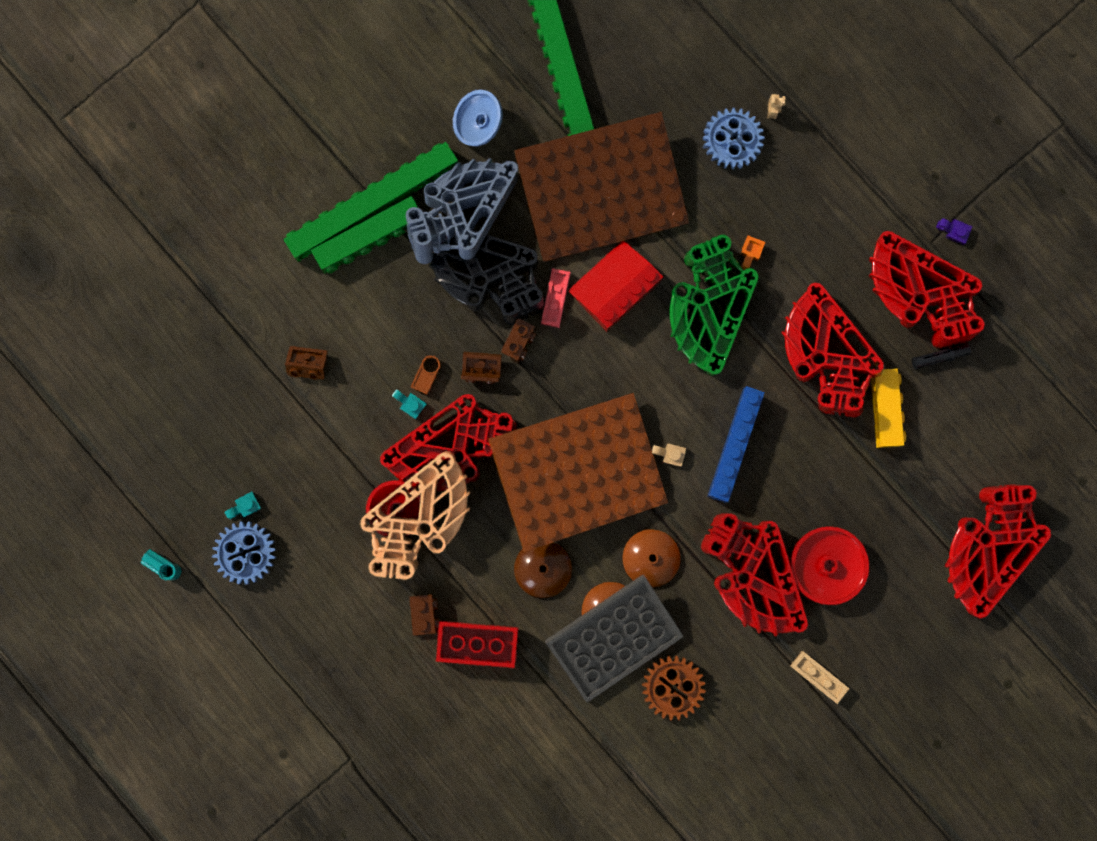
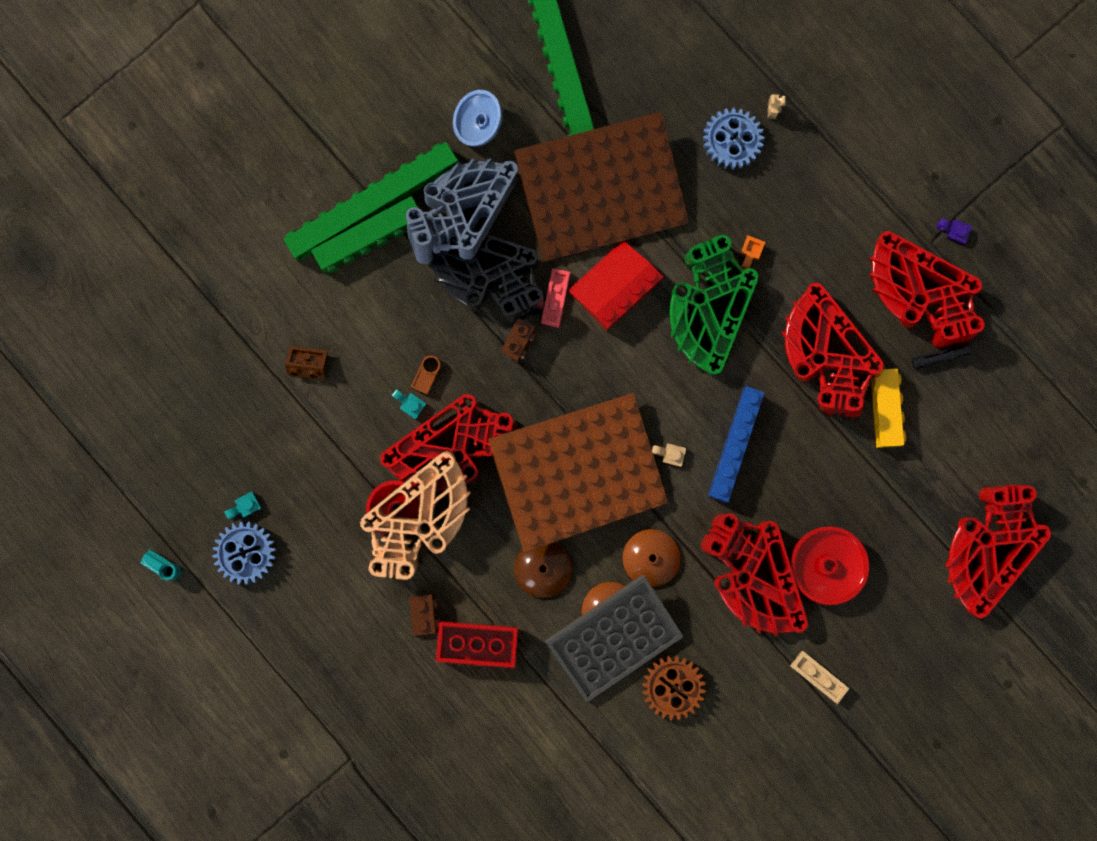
reddish brown bracket [461,352,502,384] -> none

